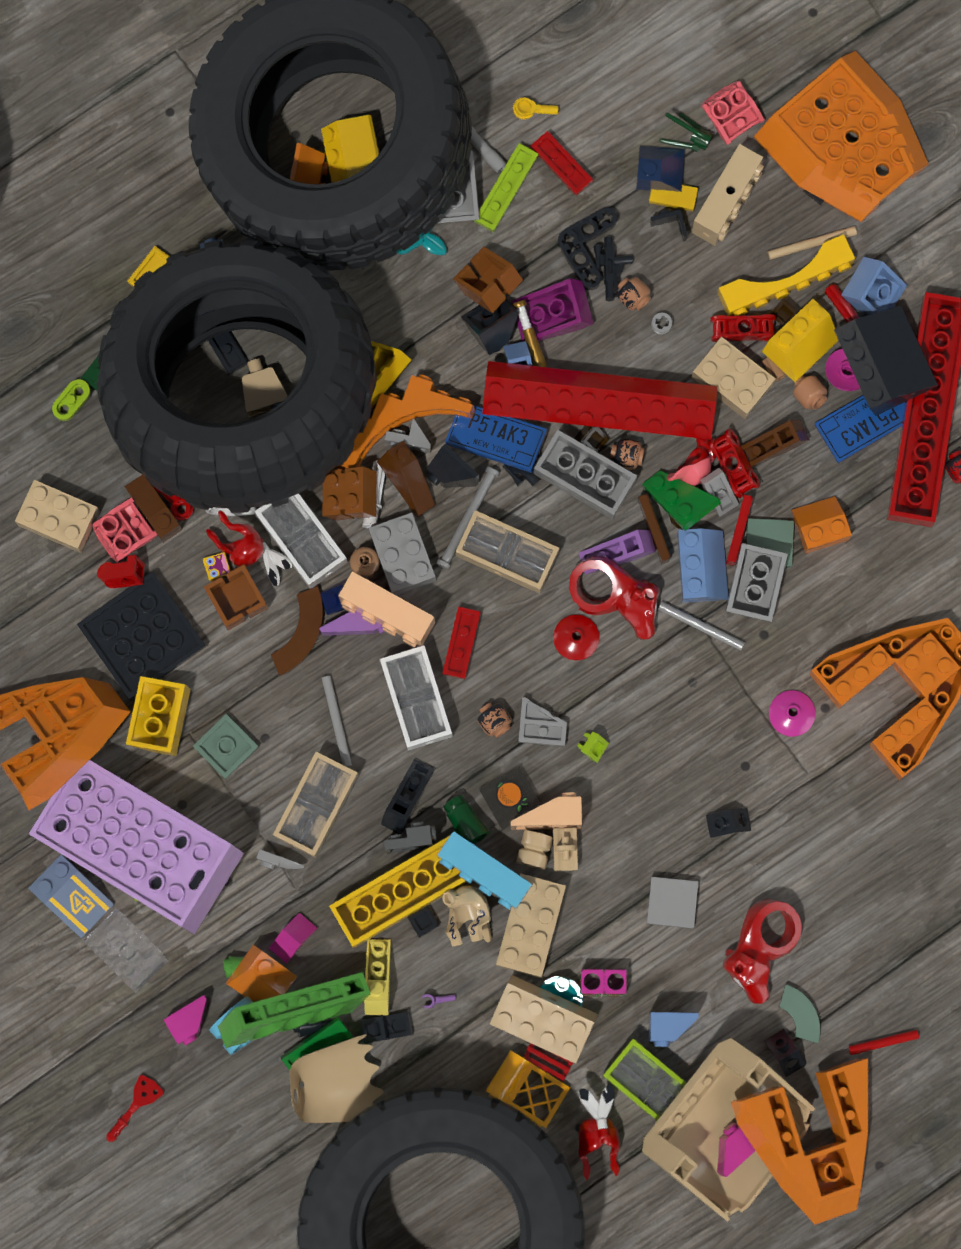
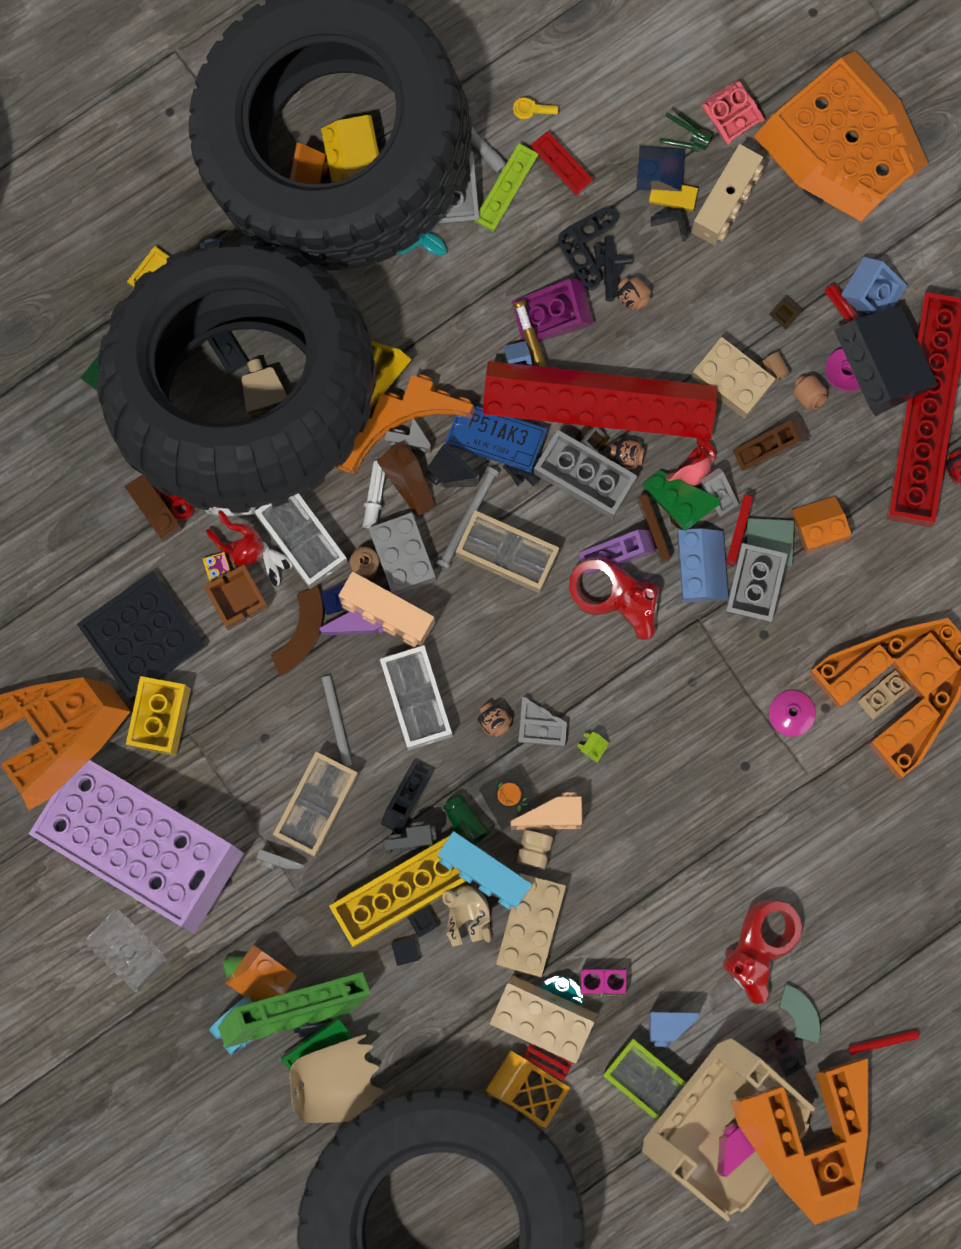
tan brick [15,480,100,553] -> none
sand blue slope [28,854,115,938] -> none
lime plate [52,379,91,421] -> none
coral slope [92,497,158,563] -> none
red leg [97,555,145,589] -> none
red piece [106,1075,163,1142] -> none
dark pink slope [164,995,208,1046] -> none
sand green tile [193,714,259,780] -> none
dark pink slope [269,913,317,964] -> none
dark orange piece [322,467,377,520] -> none
black slope [360,1012,414,1044] -> none
light yellow slope [364,939,391,1015] -> none
medium lavender hand [422,994,456,1008] -> none
red plate [442,607,481,680] -> none
dark orange piece [453,246,523,313] -> none
black slope [461,299,518,355] -> none
red dish [553,615,599,661] -> none
tan hips [553,828,578,871] -> none
red hair [578,1084,620,1180] -> none
light grey tile [647,877,698,929] -> none
light grey bush [651,312,672,334] -> none
light grey bar [658,602,745,651] -> none
black bracket [706,808,751,838] -> none
red piece [709,429,760,498] -> none
red piece [710,314,776,342] -> none
yellow arch [717,234,855,316] -> none
yellow slope [762,299,839,382] -> none
tan bar [767,226,857,260] -> none
blue tile [814,395,905,463] -> none
none -> black tile [391,937,420,966]
none -> tan slope [858,670,911,719]

